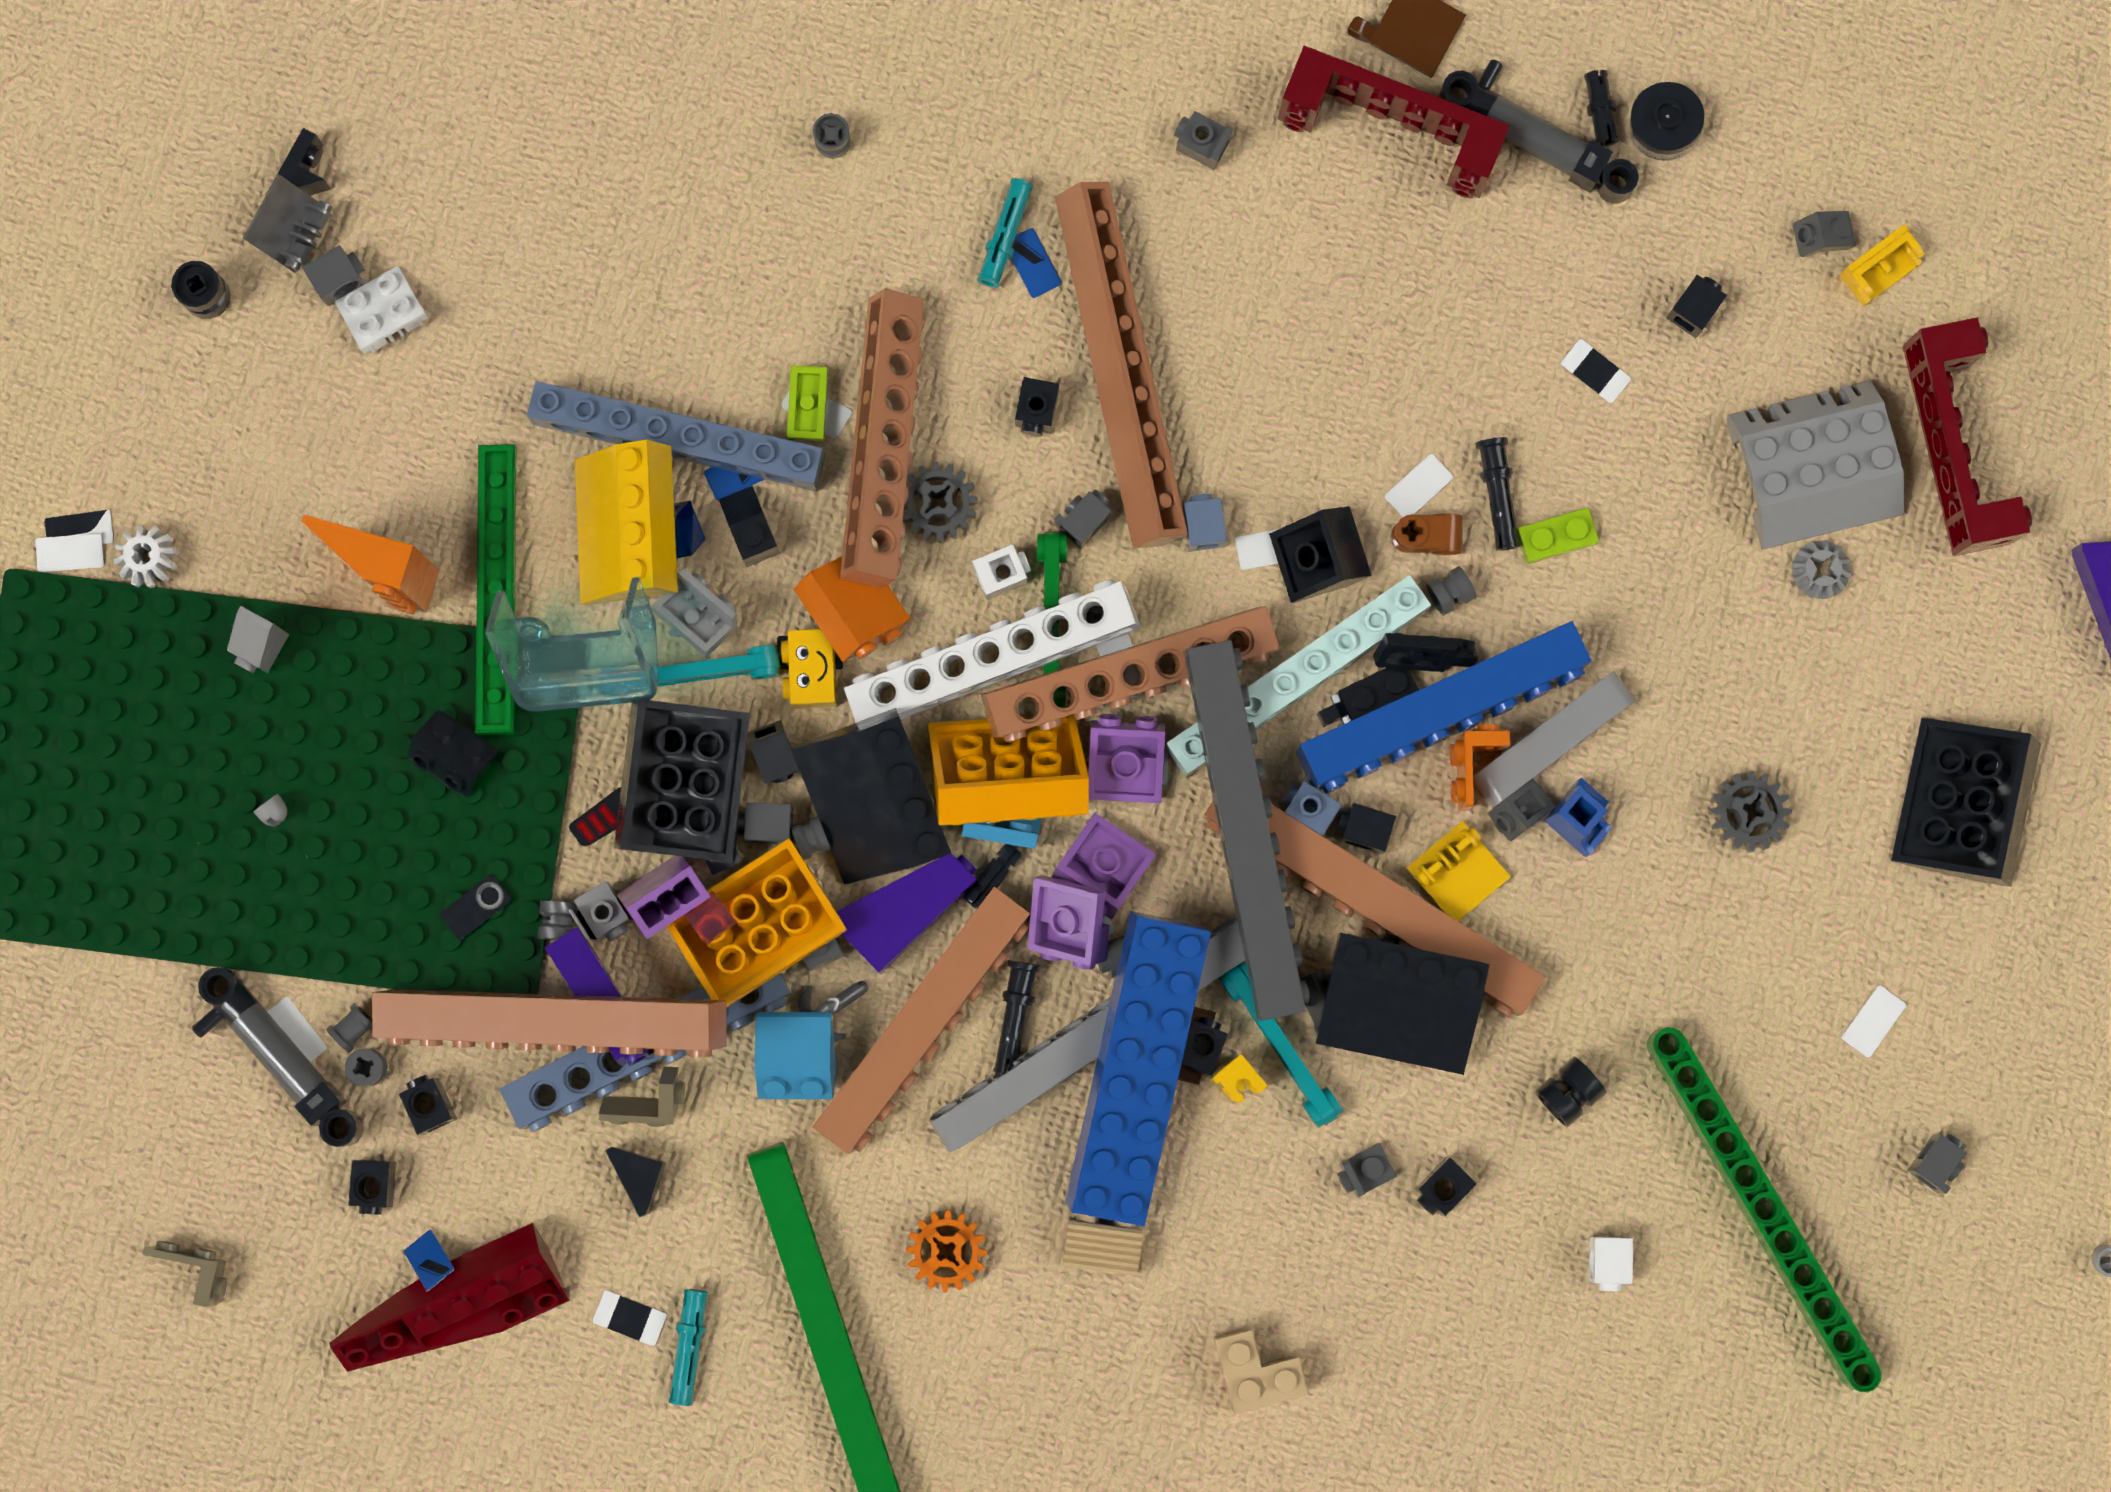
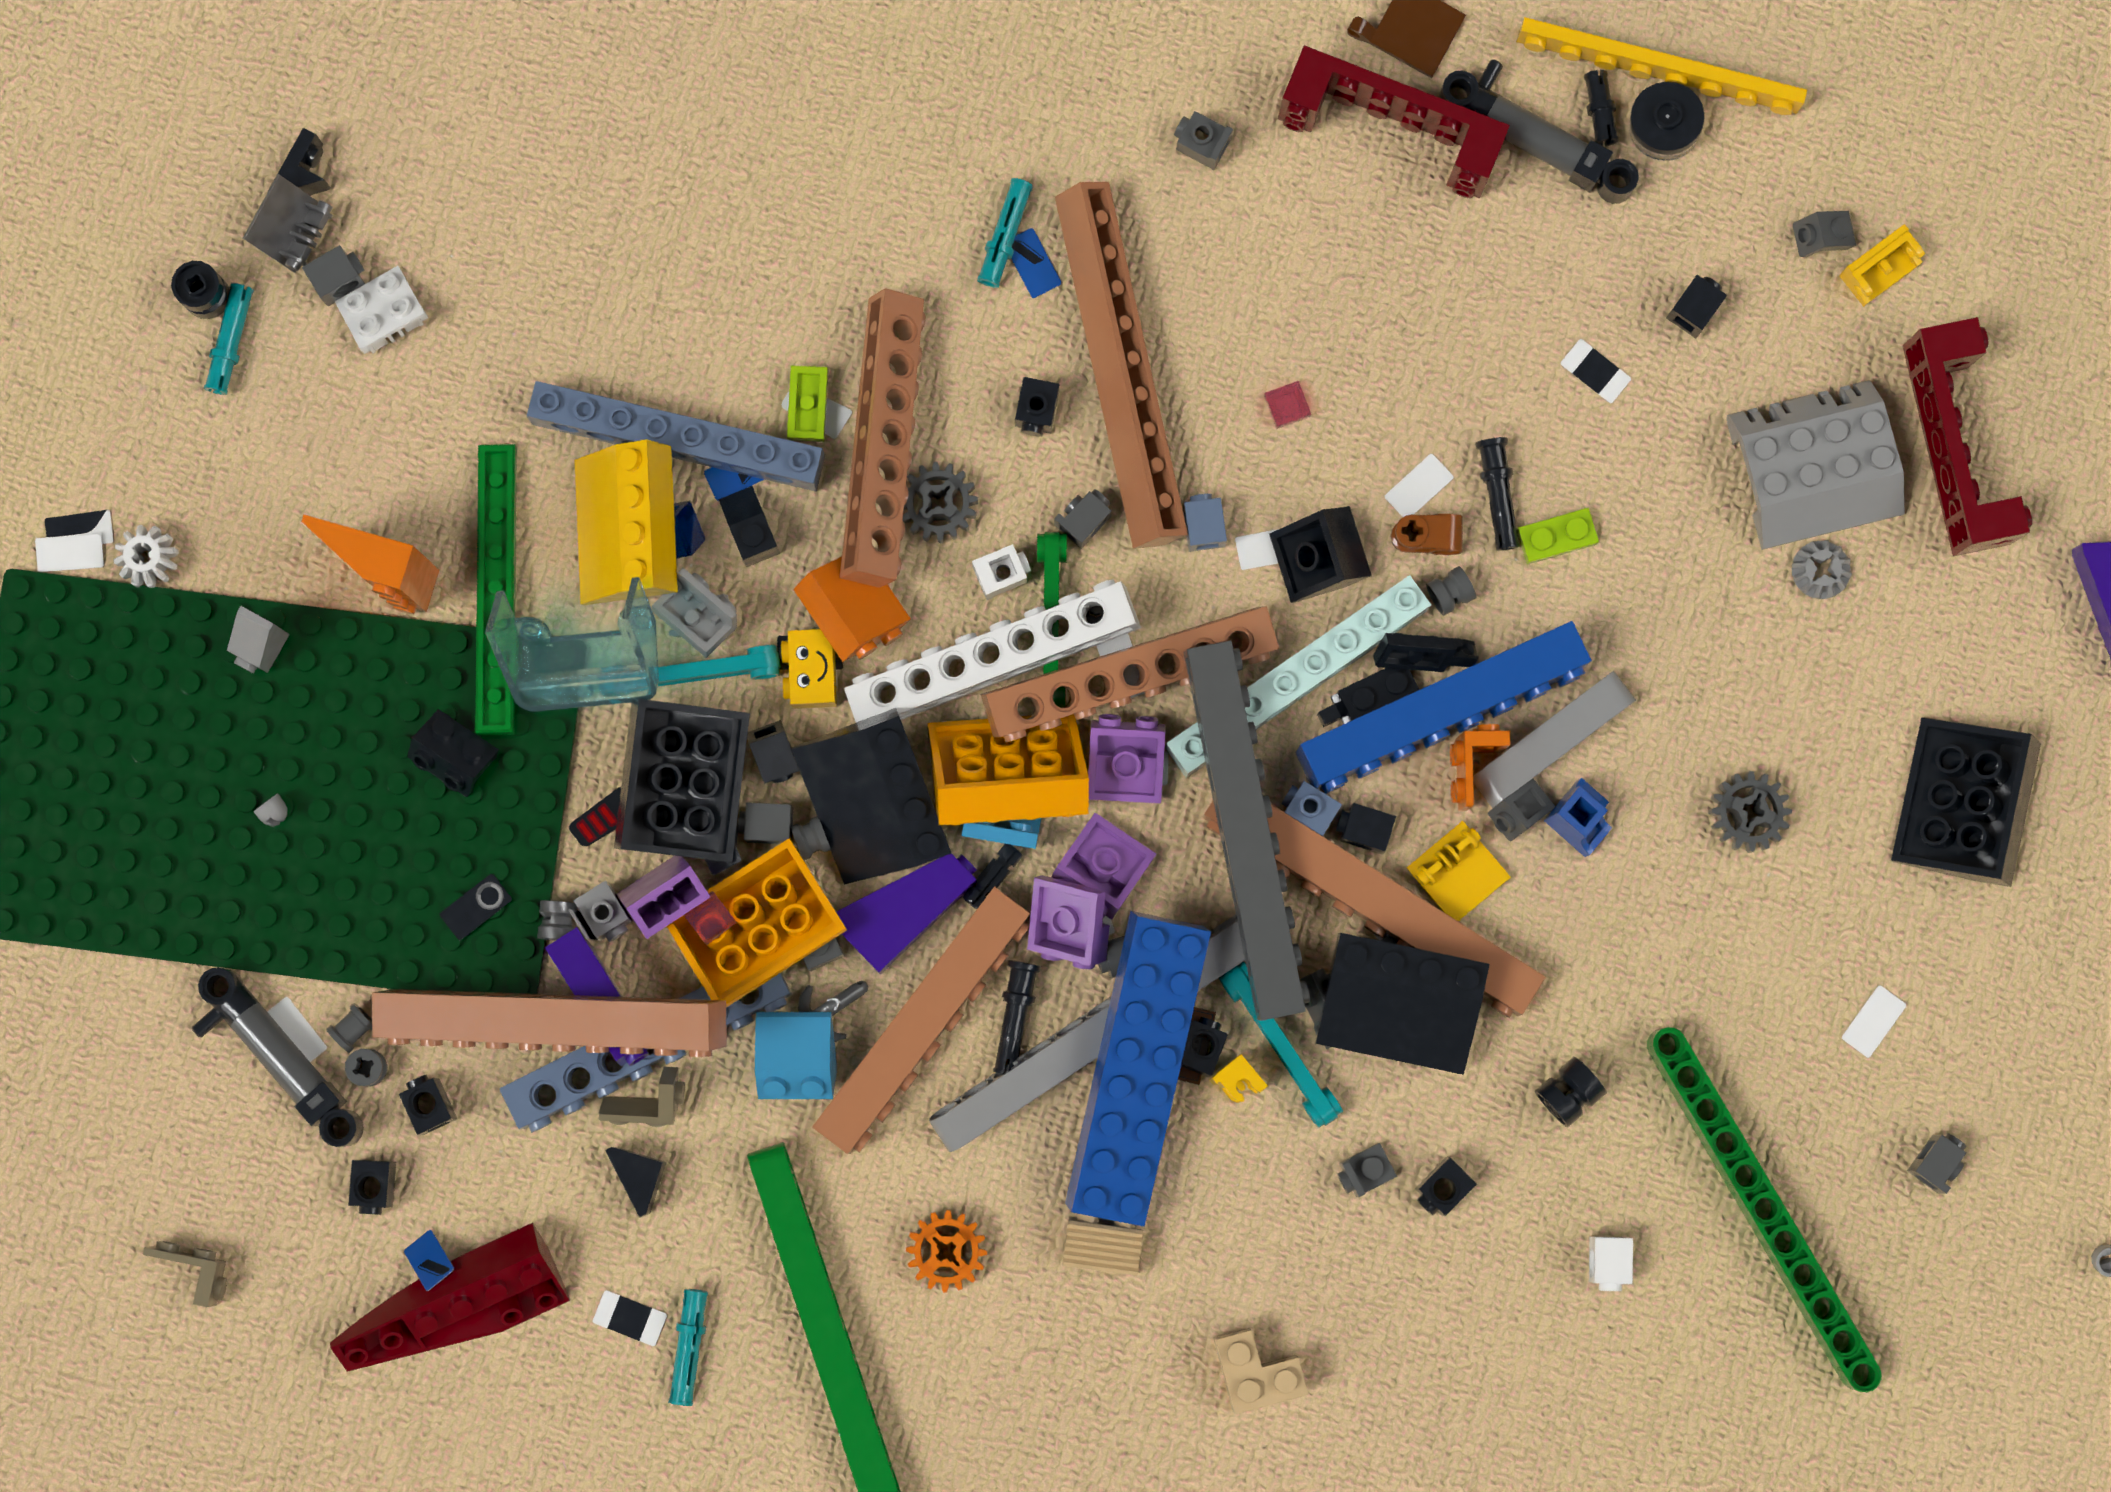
dark grey wheel [813,113,851,159] -> none
none -> teal pin [204,283,254,395]
none -> clear pink tile [1264,381,1312,429]
none -> yellow plate [1516,17,1807,115]

